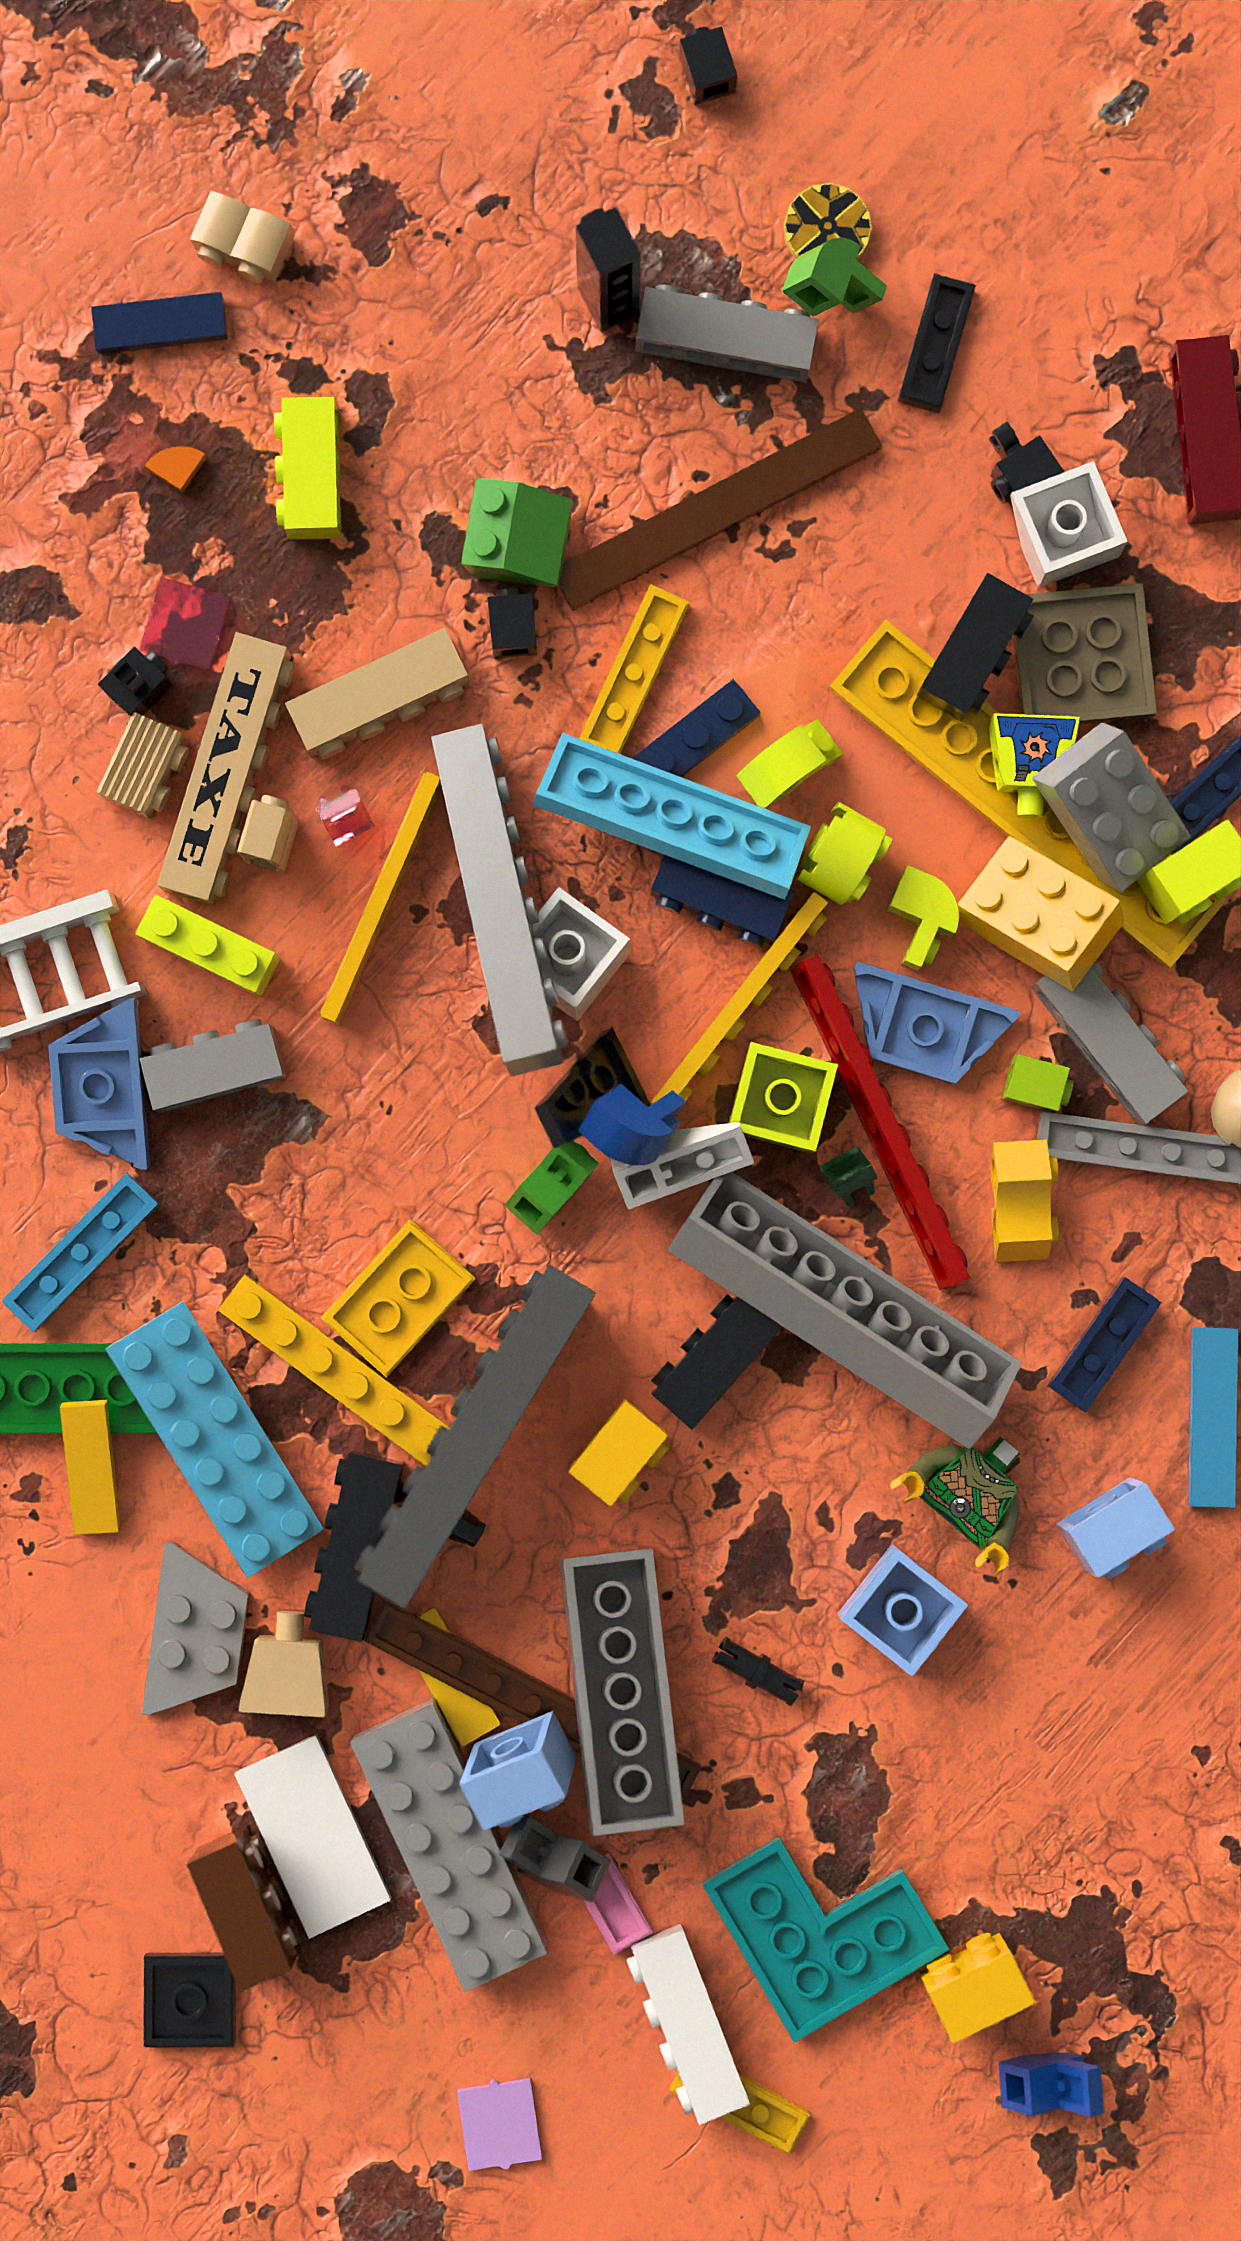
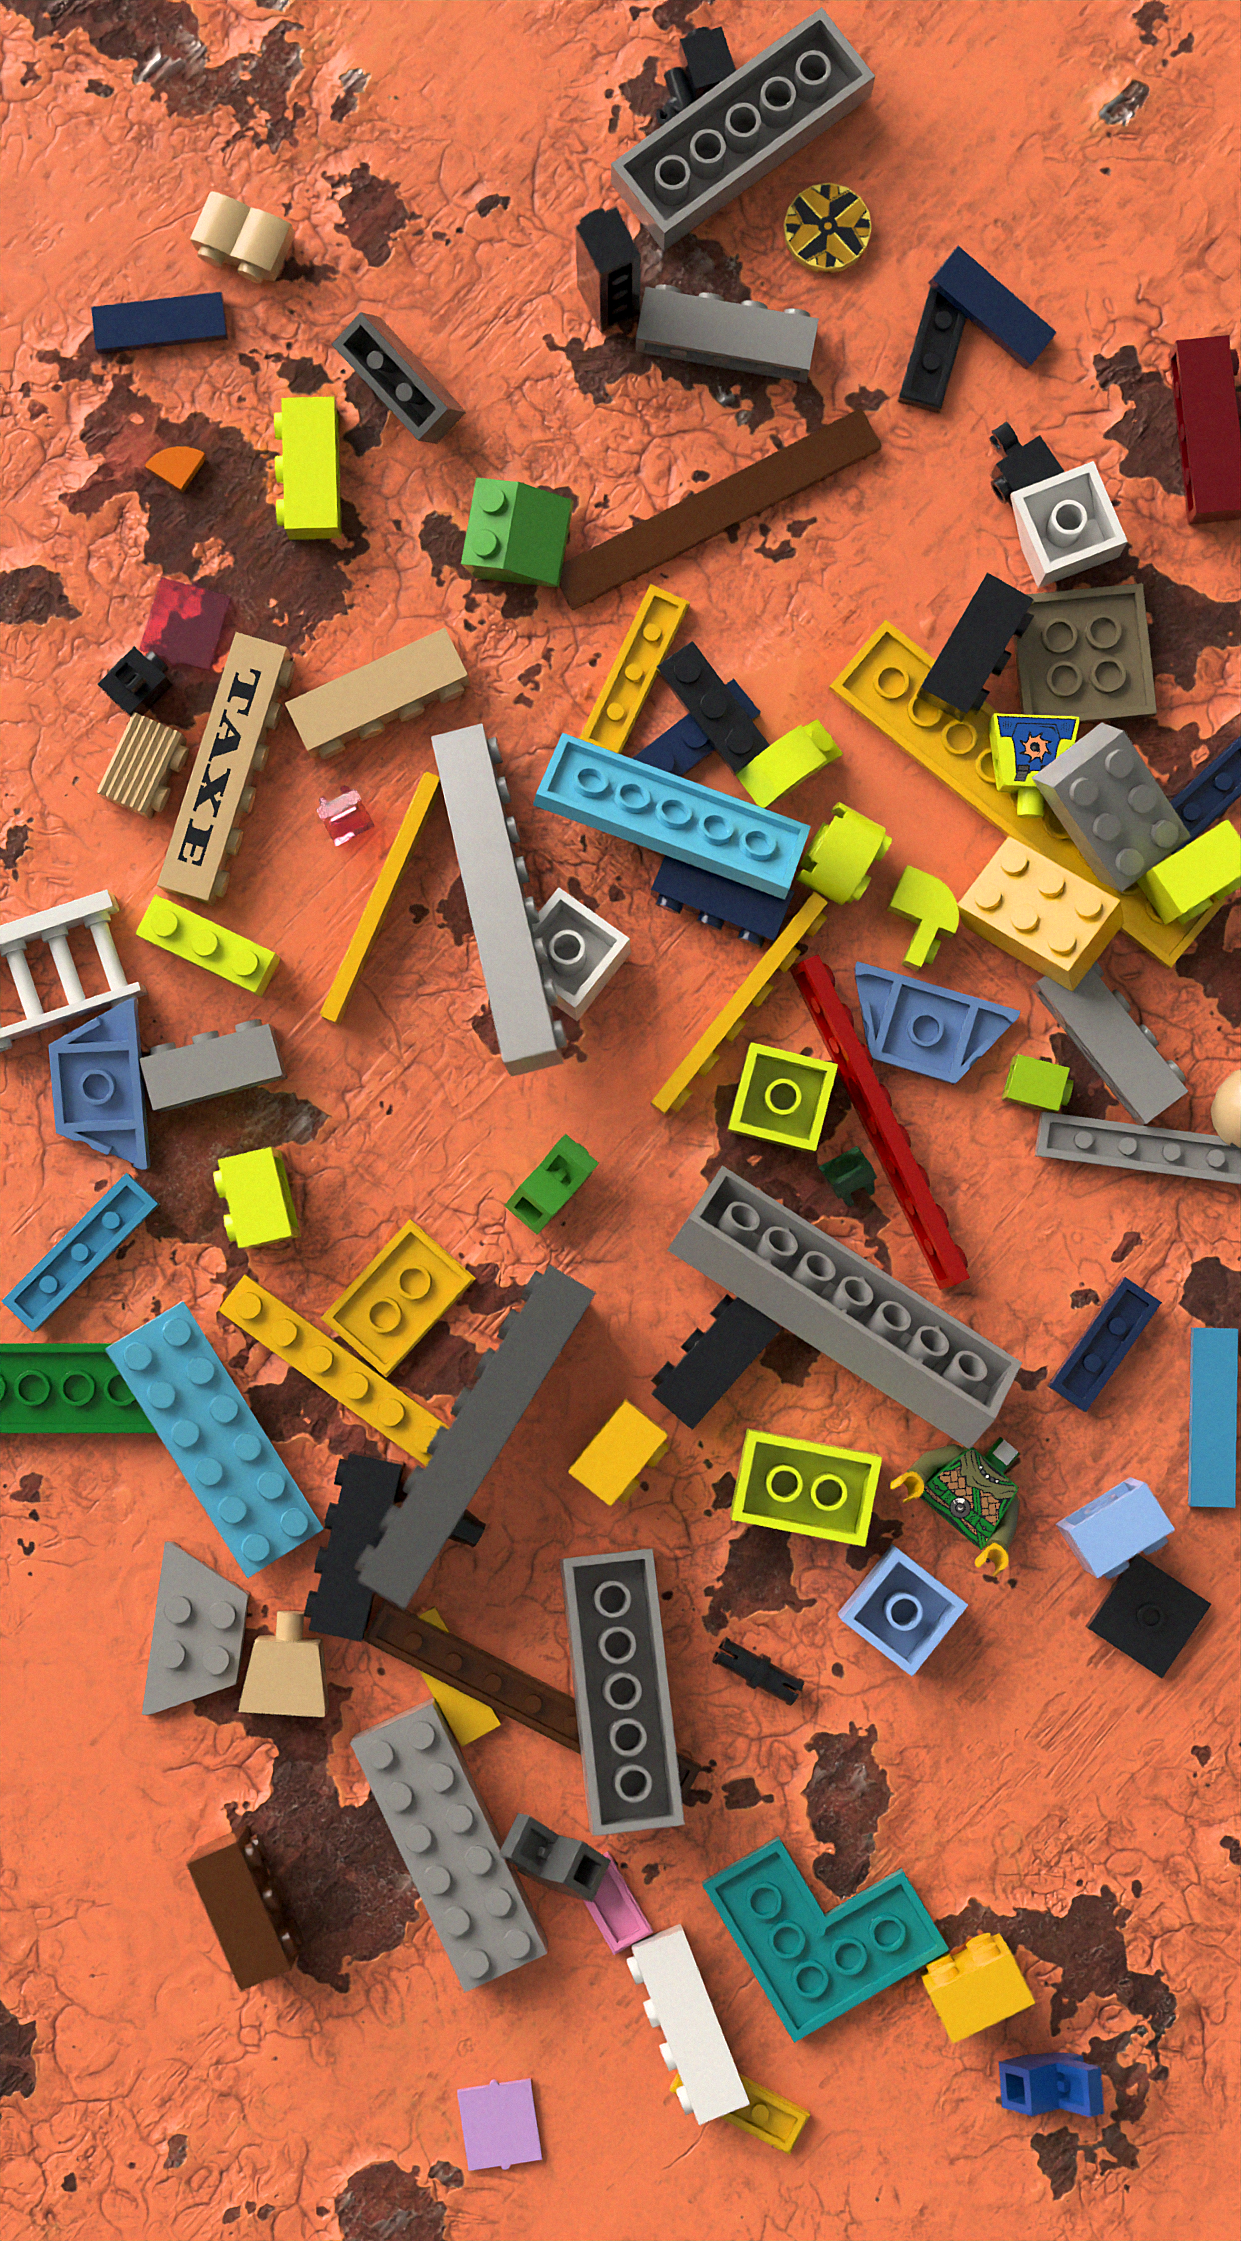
yellow tile [60,1400,121,1535] -> none
black tile [144,1952,236,2048] -> none
white tile [234,1734,392,1939] -> none
tan brick [237,795,299,873] -> none
light blue brick [460,1711,577,1830] -> none
black brick [488,588,537,658] -> none
black wing [534,1027,650,1149] -> none
blue brick [578,1084,686,1166] -> none
white slope [610,1122,754,1210] -> none
bright green brick [782,238,887,317] -> none
yellow brick [991,1140,1059,1262] -> none
none -> neon yellow brick [214,1147,301,1249]
none -> dark grey brick [332,312,466,444]
none -> light grey brick [611,7,875,251]
none -> black arm [655,67,695,127]
none -> black plate [657,641,770,776]
none -> neon yellow brick [730,1428,882,1547]
none -> dark blue tile [928,246,1057,369]
none -> black plate [1086,1554,1211,1678]

